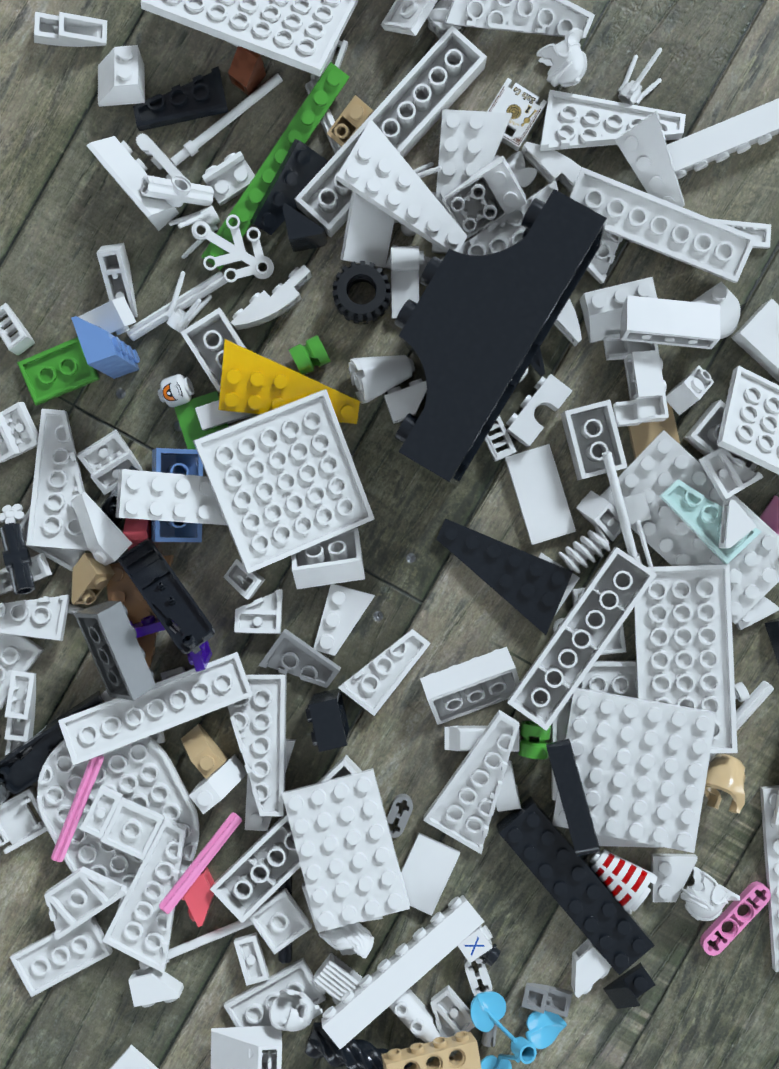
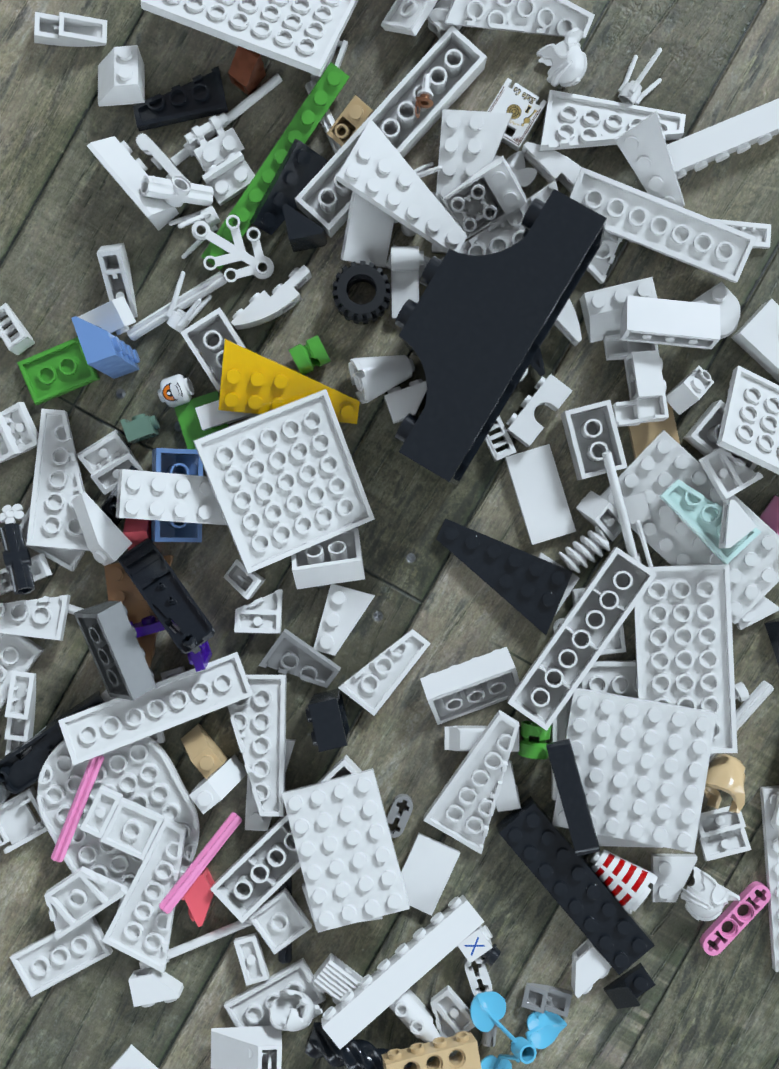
tan slope [71,553,115,605] -> none
white hair [319,922,374,958] -> none
none -> sand green brick [120,414,160,444]
none -> white plate [184,113,245,172]
none -> piece [415,74,434,119]
none -> white slope [697,806,751,861]

